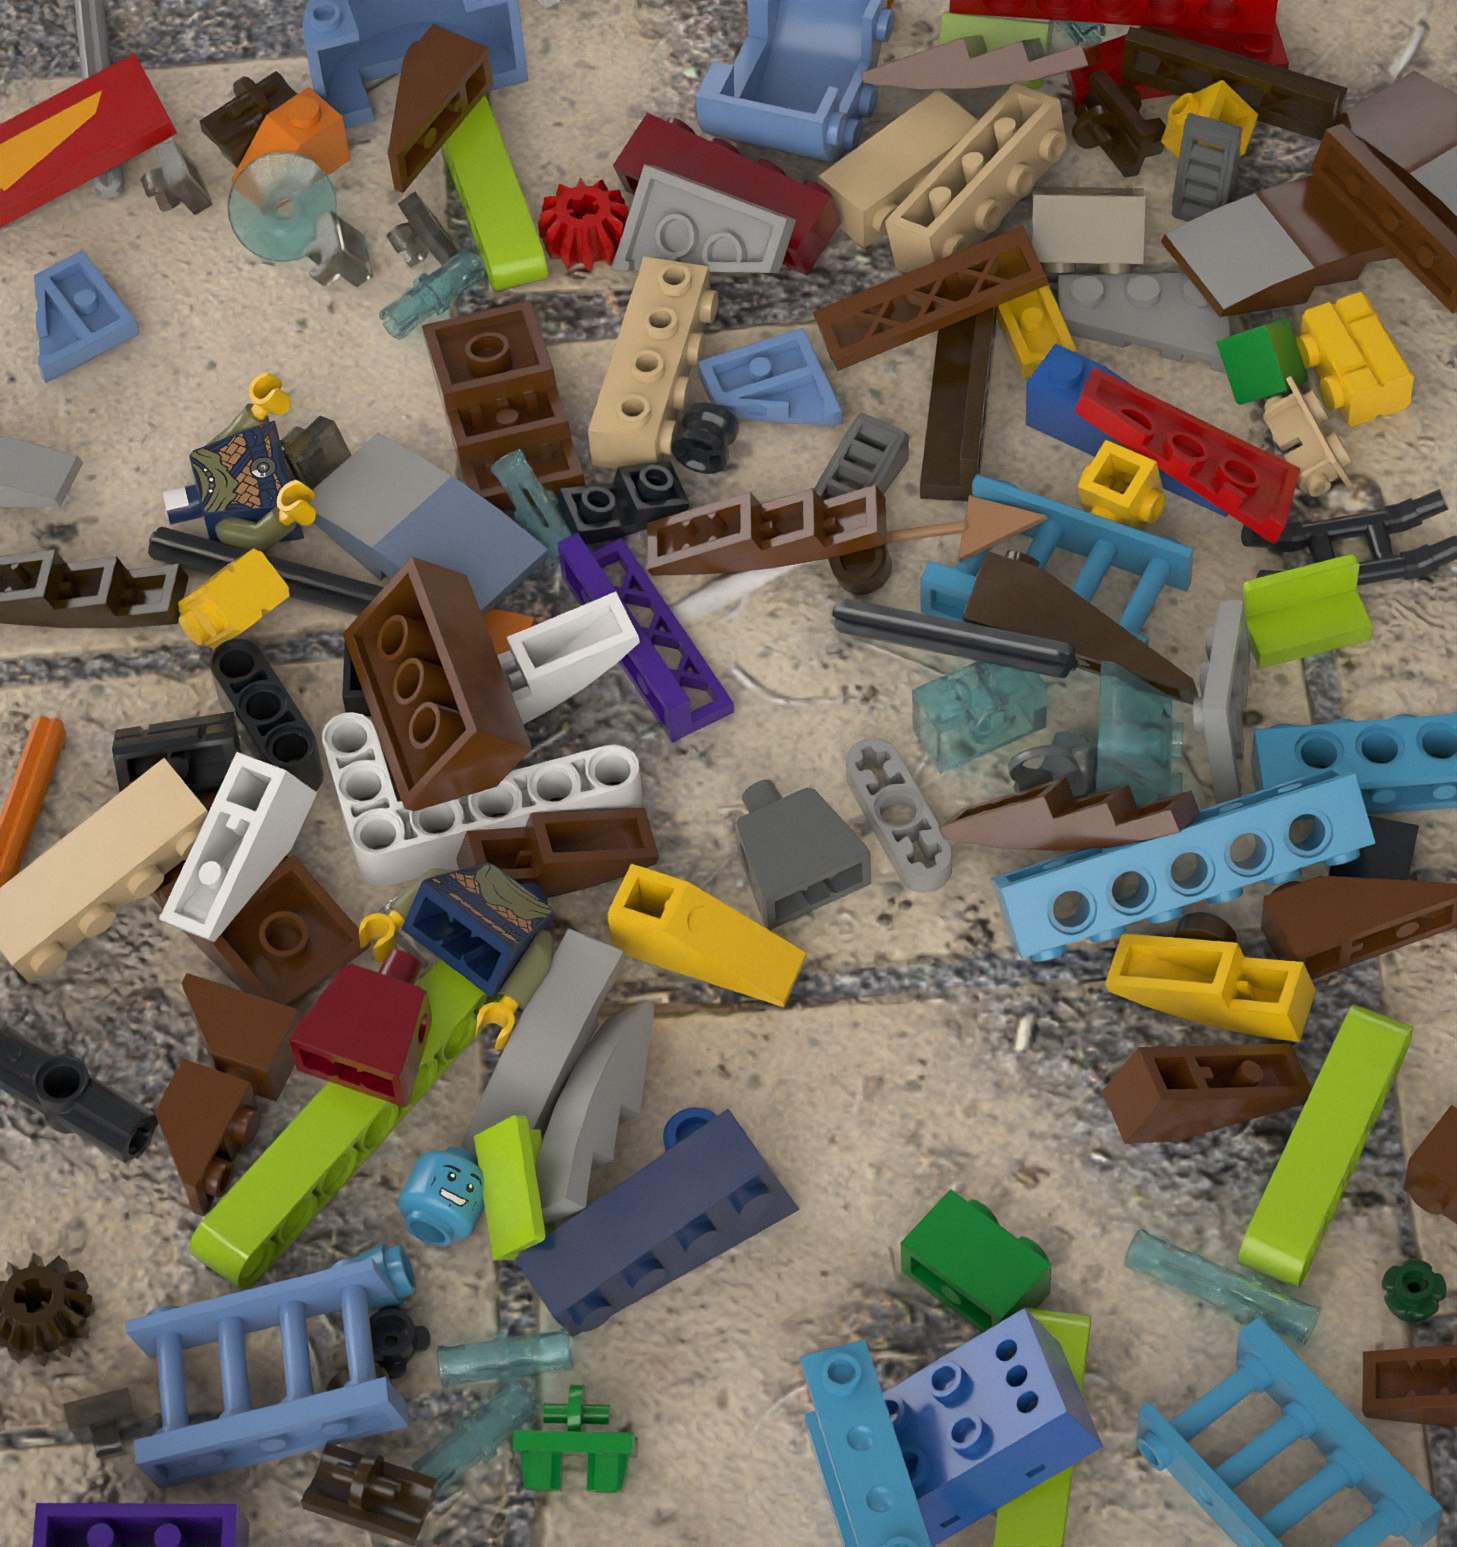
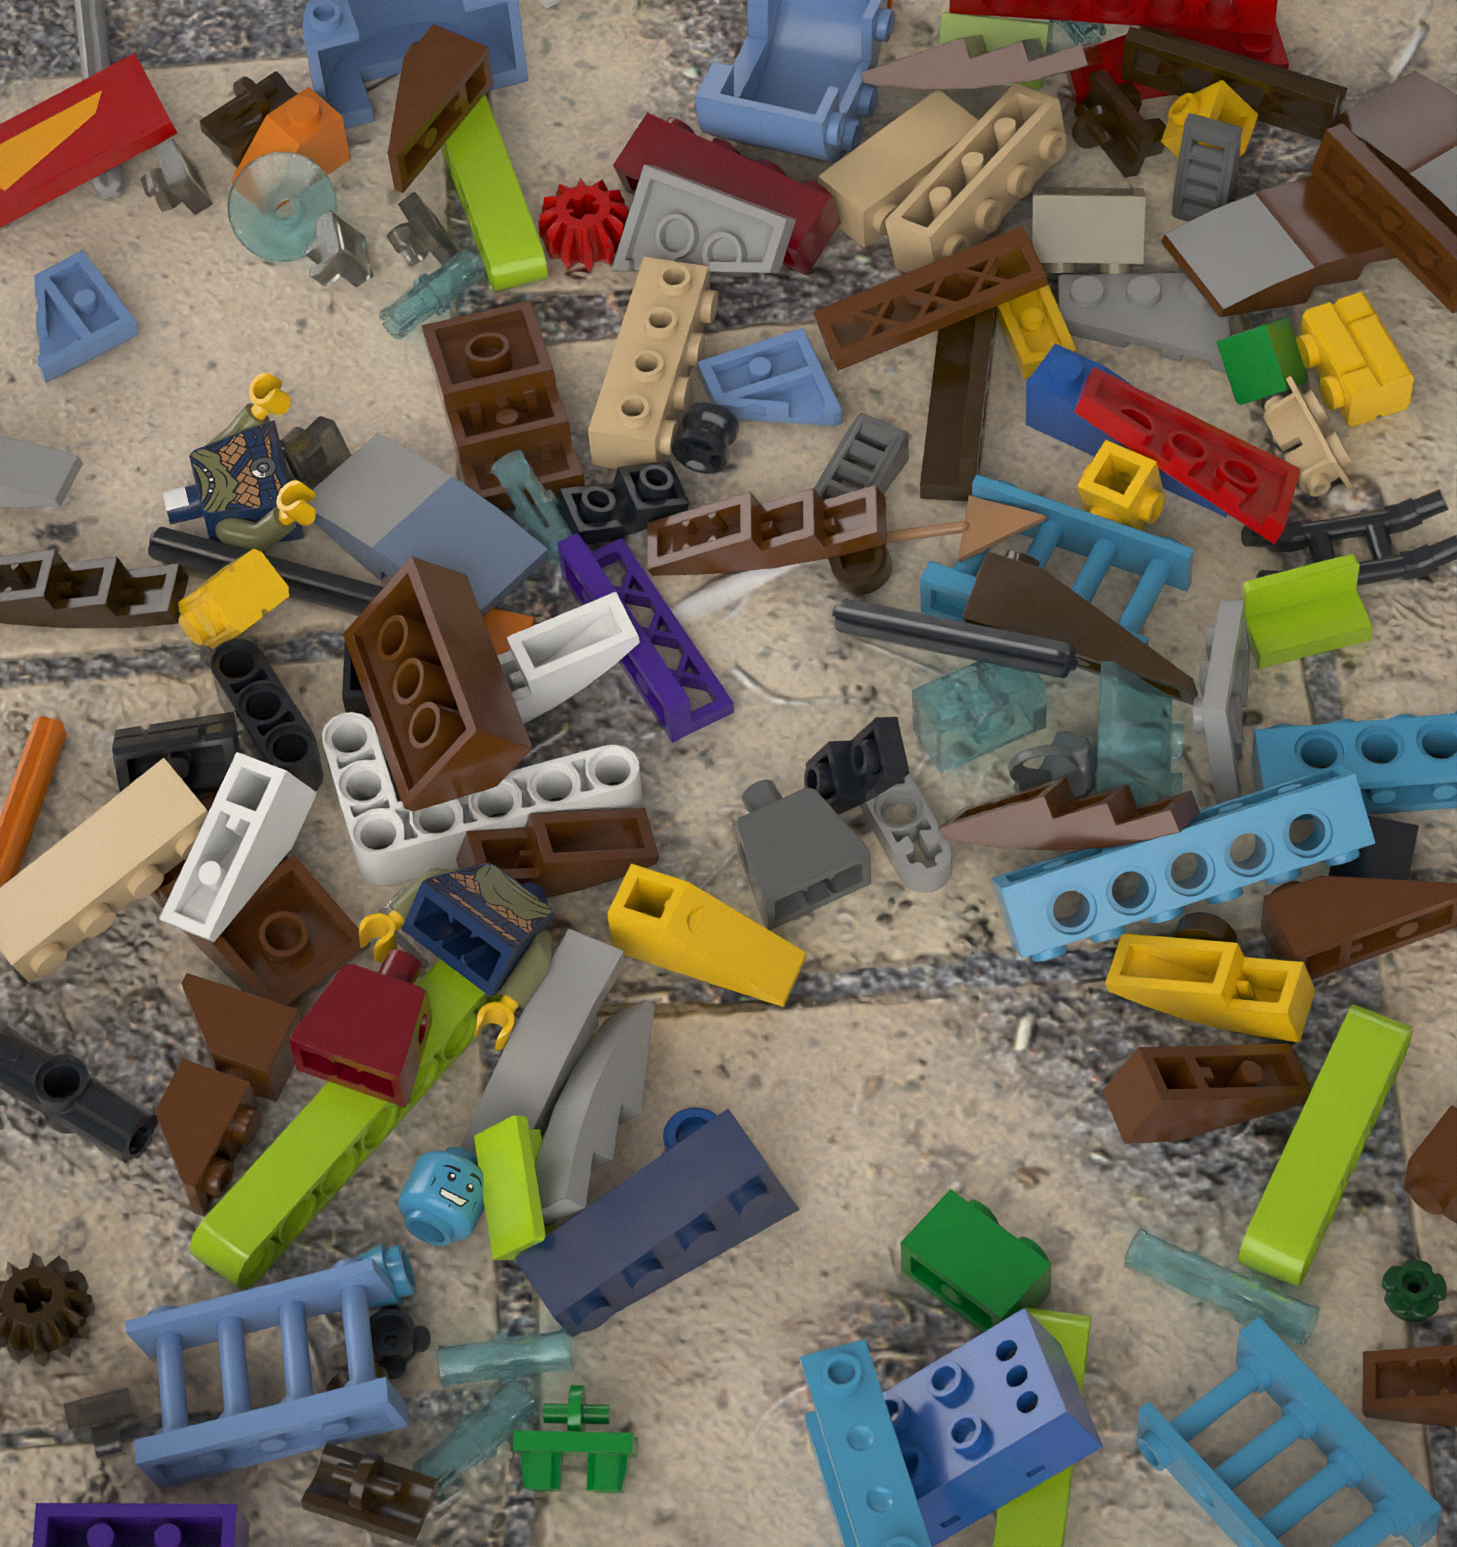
none -> black slope [804,717,910,815]

